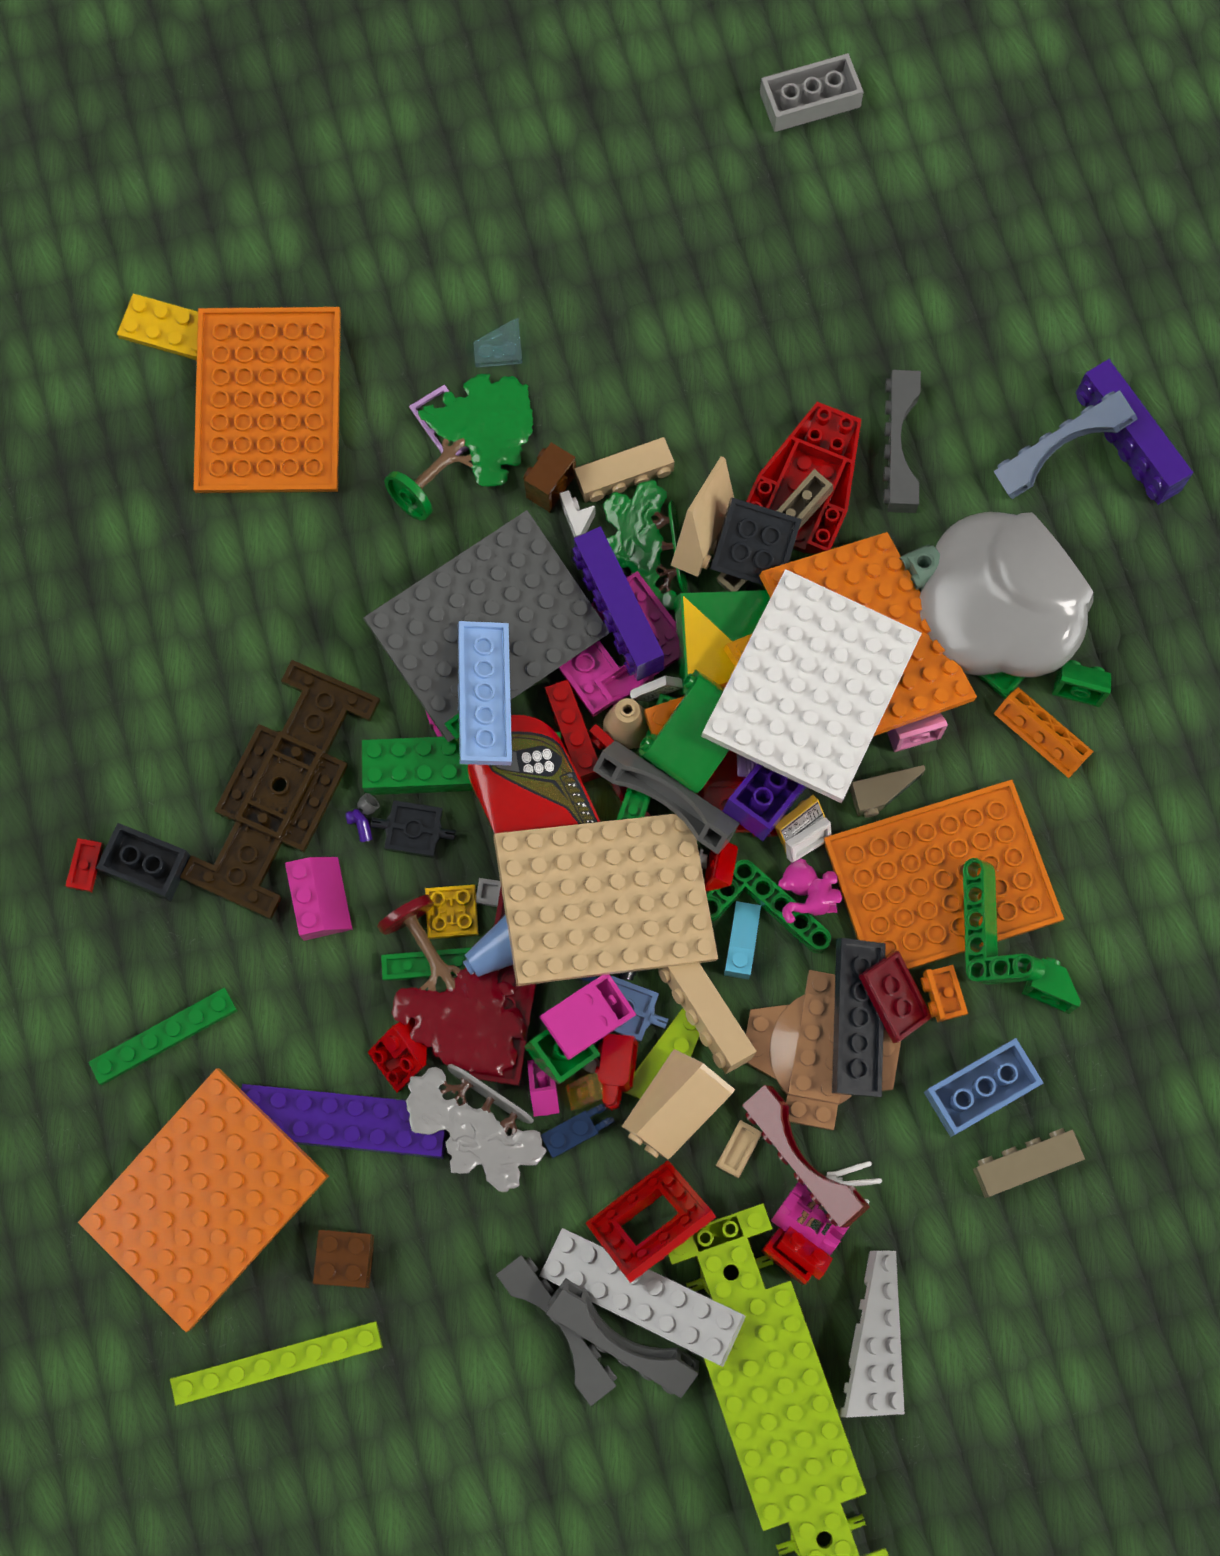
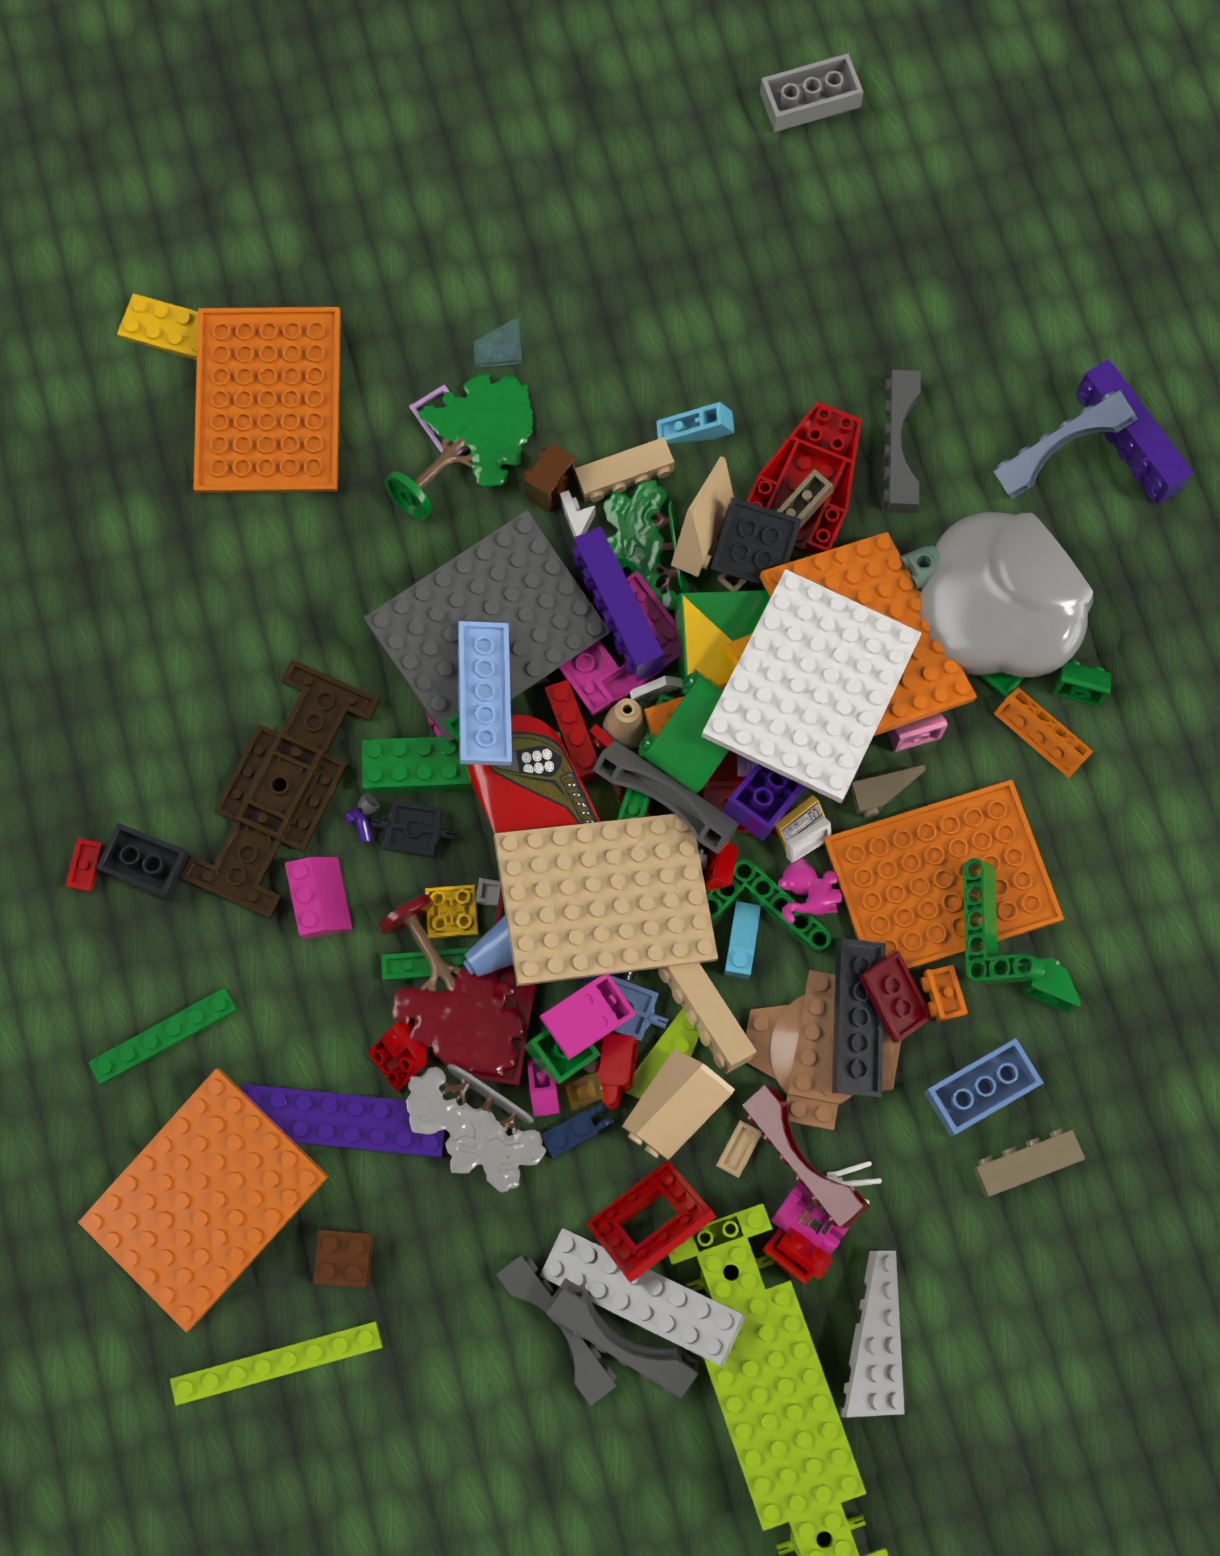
none -> medium azure slope [656,402,734,444]

